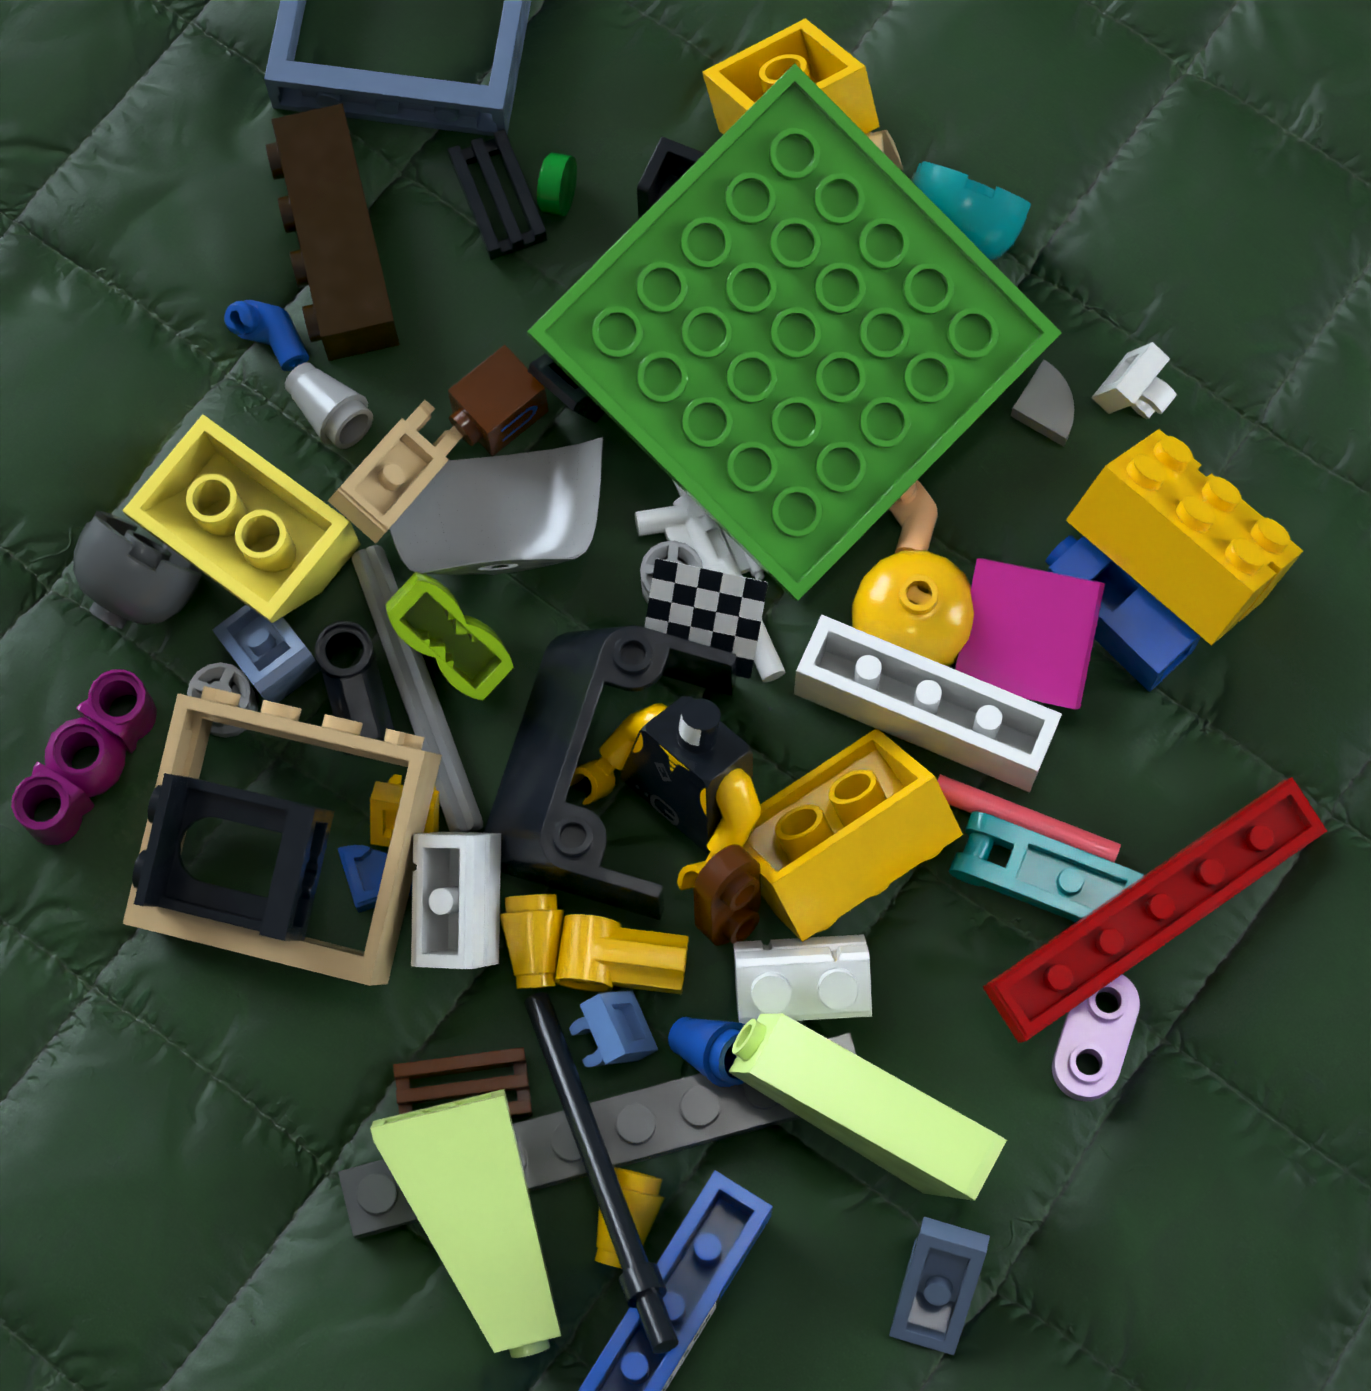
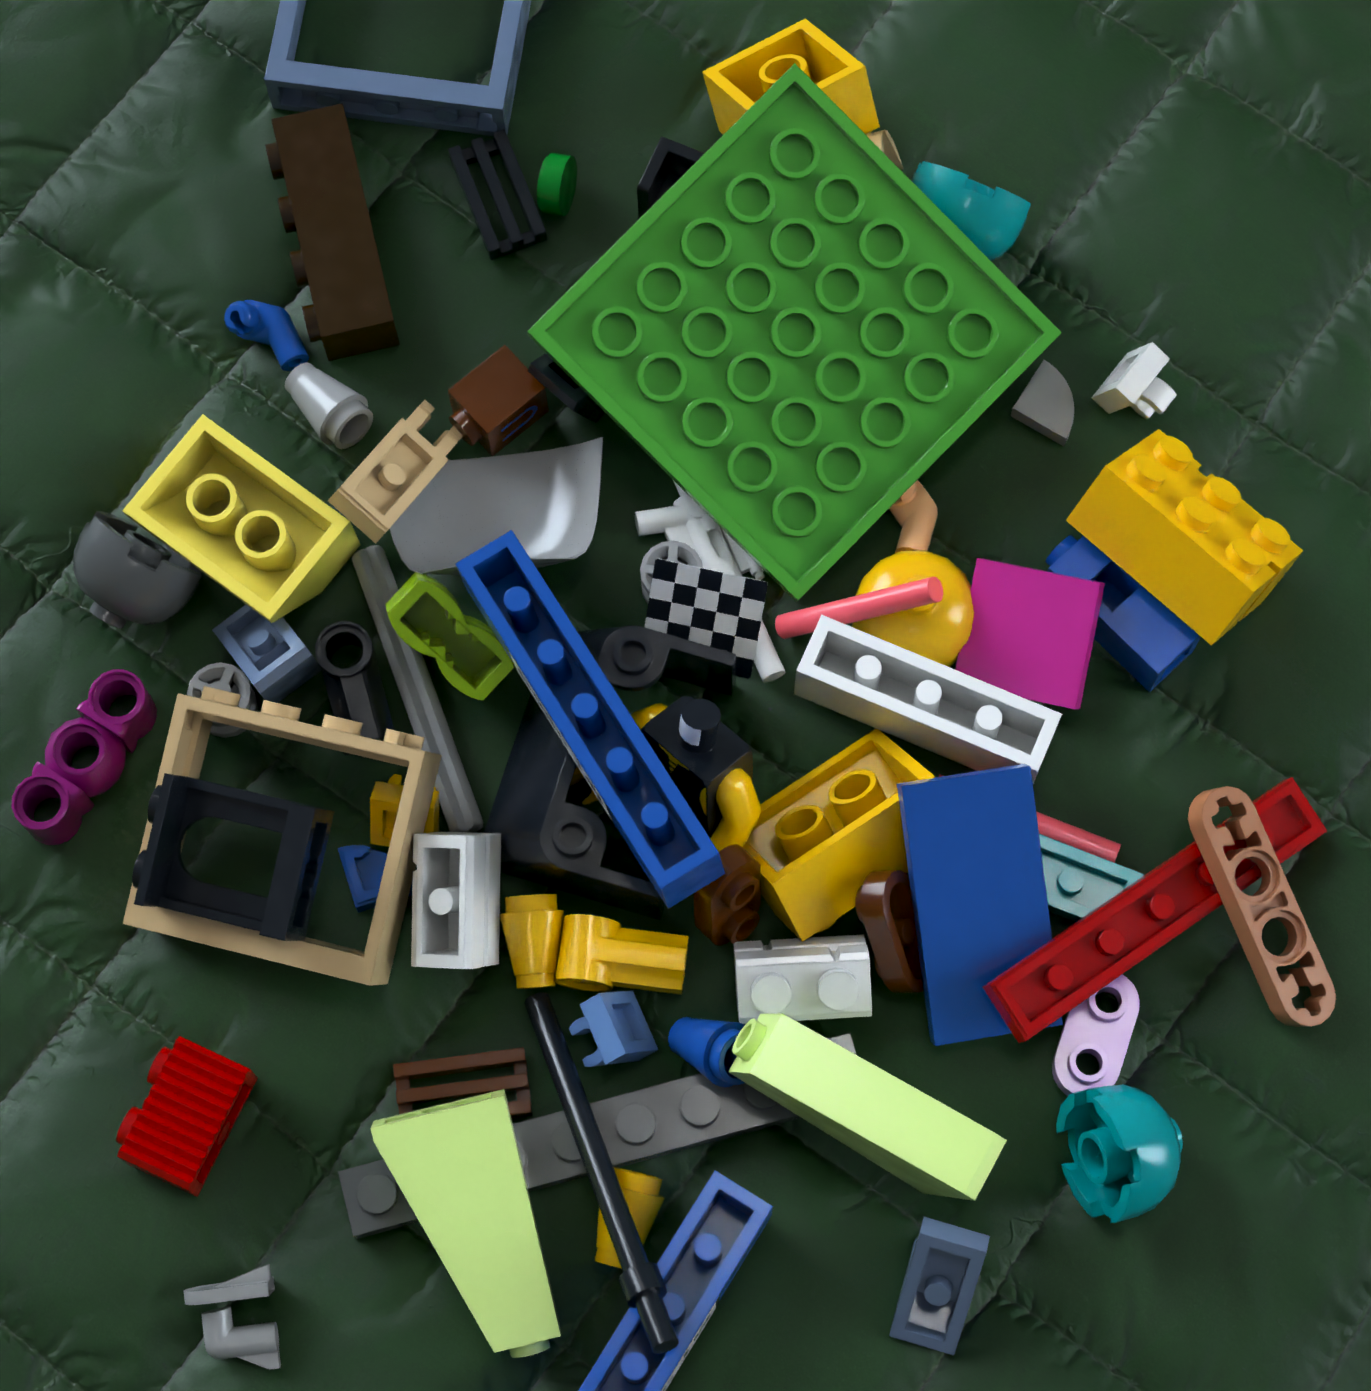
none -> red brick [116,1036,258,1197]
none -> light grey piece [183,1264,281,1370]
none -> blue brick [455,530,725,909]
none -> coral bar [775,576,943,639]
none -> reddish brown plate [855,870,924,993]
none -> blue tile [897,764,1063,1046]
none -> teal cylinder [1056,1084,1183,1223]
none -> nougat beam [1188,786,1336,1027]

